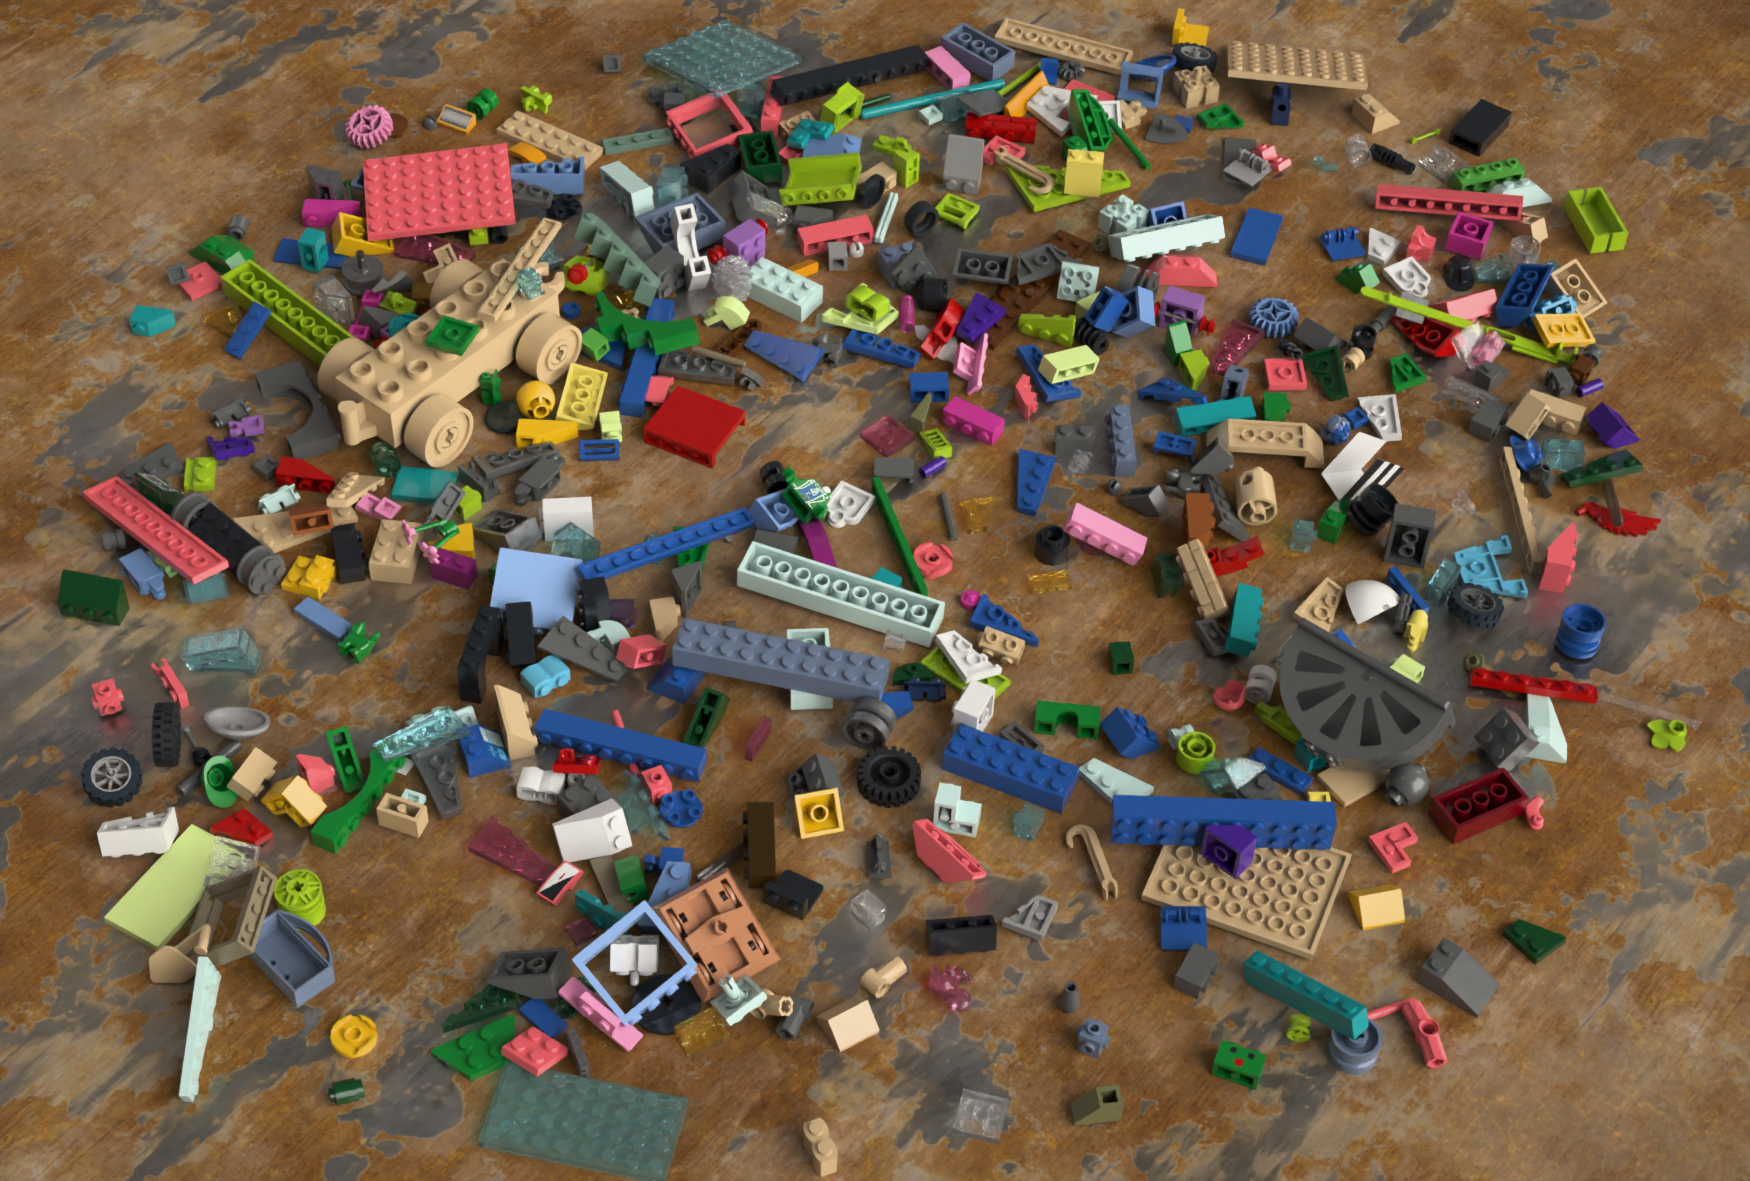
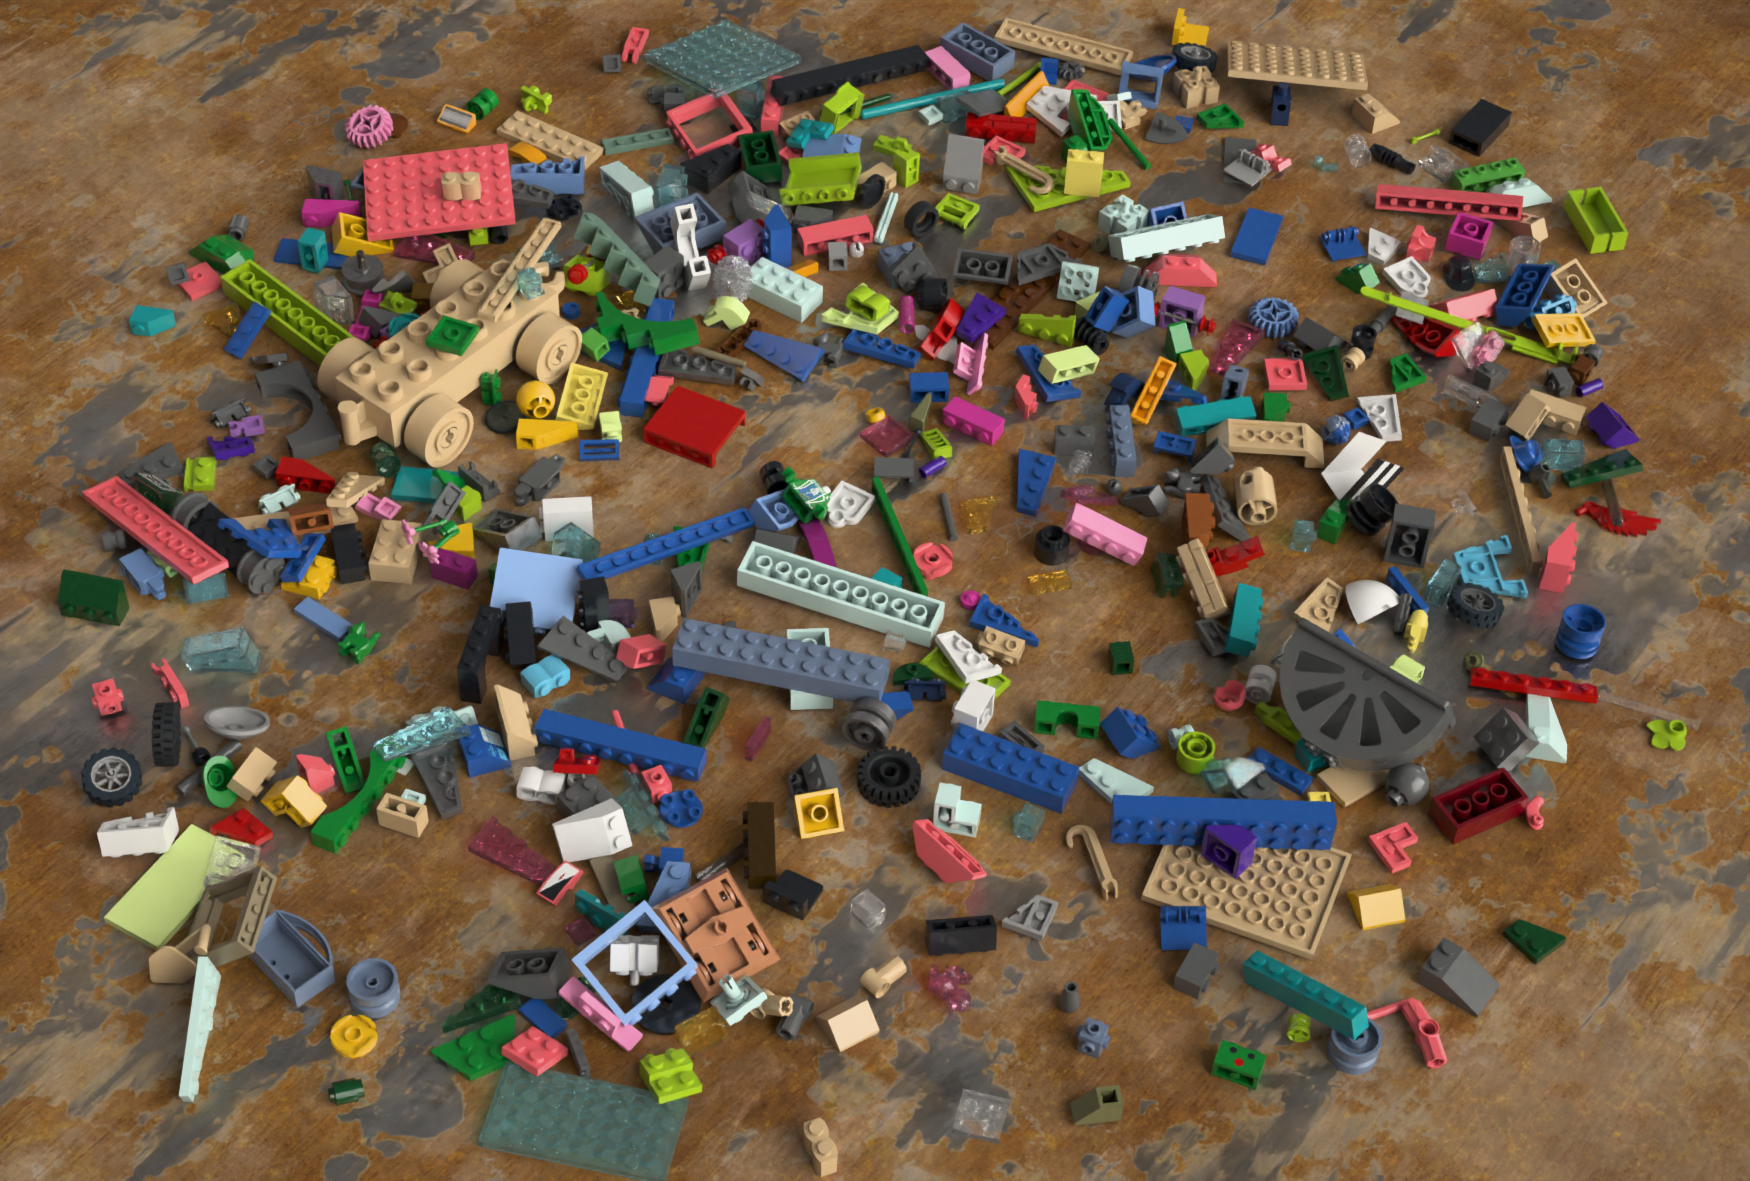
lime wheel [273,869,326,930] -> none
dark grey hinge [423,115,437,130] -> none
dark grey wing [472,441,560,480] -> none
dark grey hinge [866,833,892,879] -> none
none -> blue wing [217,519,302,558]
none -> dark grey wing [251,352,289,366]
none -> blue plate [280,533,326,582]
none -> sand blue wheel [346,958,401,1019]
none -> green tile [432,468,465,489]
none -> tan brick [441,171,482,201]
none -> coral hinge [621,27,649,64]
none -> lime plate [639,1048,702,1104]
none -> blue slope [762,204,792,268]
none -> yellow tile [865,407,886,423]
none -> black hinge [902,428,922,458]
none -> clear pink wing [1060,483,1118,506]
none -> dark blue brick [1104,373,1145,408]
none -> light aqua tile [1107,91,1132,101]
none -> light orange slope [1130,356,1177,426]

